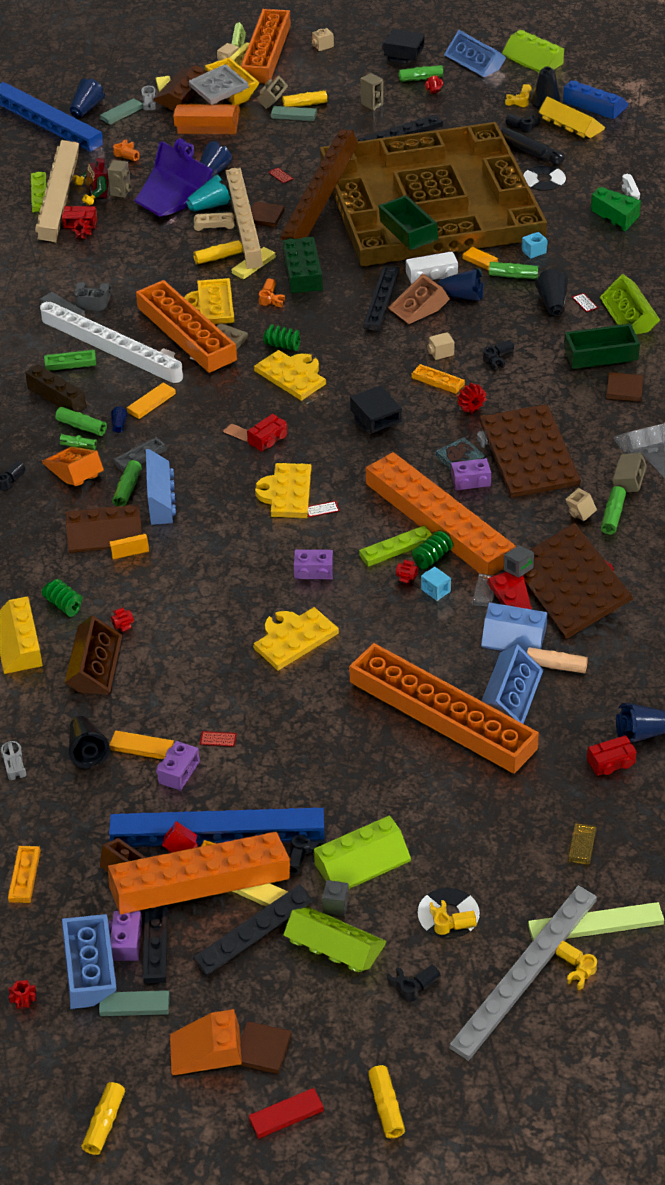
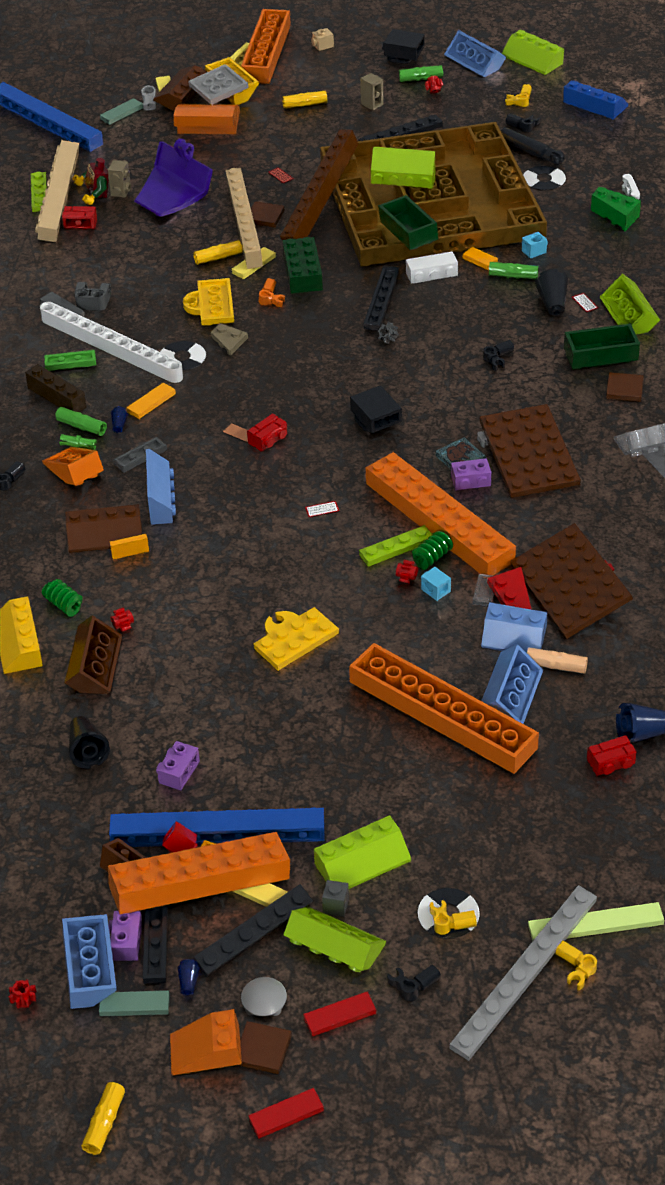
light grey piece [1,741,27,780] -> none
light orange tile [8,846,41,903] -> none
dark blue cone [70,78,105,118] -> none
red gear [72,219,93,239] -> none
light orange tile [109,730,174,760] -> none
bright green axle [112,460,142,506] -> none
orange bar [113,140,140,162] -> none
orange brick [136,280,237,373] -> none
teal cone [186,175,231,212] -> none
tan plate [194,212,235,231] -> none
dark blue cone [200,141,232,178] -> none
clear red sticker [200,731,237,746] -> none
tan brick [217,43,239,61] -> none
yellowish green tile [232,22,246,49] -> none
yellow plate [254,350,326,401] -> none
yellow plate [255,463,311,518] -> none
dark tan brick [257,75,288,109] -> none
green piece [263,324,300,351] -> none
sand green tile [271,106,317,121] -> none
black bar [289,835,326,875] -> none
medium lavender brick [294,550,333,579] -> none
yellow axle [368,1065,405,1139] -> none
nougat slope [388,274,450,324] -> none
light orange tile [412,364,465,394] -> none
tan brick [427,332,454,360] -> none
dark blue cone [437,268,484,301] -> none
red gear [456,383,487,413] -> none
dark grey brick [504,545,534,578] -> none
black cone [531,67,561,110] -> none
yellow slope [539,96,605,139] -> none
tan brick [565,488,597,521] -> none
clear yellow tile [568,823,596,865] -> none
bright green axle [601,486,626,535] -> none
dark tan brick [612,453,647,492] -> none
none -> clear blue cone [177,959,200,995]
none -> light grey dish [241,977,287,1016]
none -> red tile [303,992,376,1037]
none -> lime slope [371,147,435,188]
none -> dark grey gear [377,322,399,344]

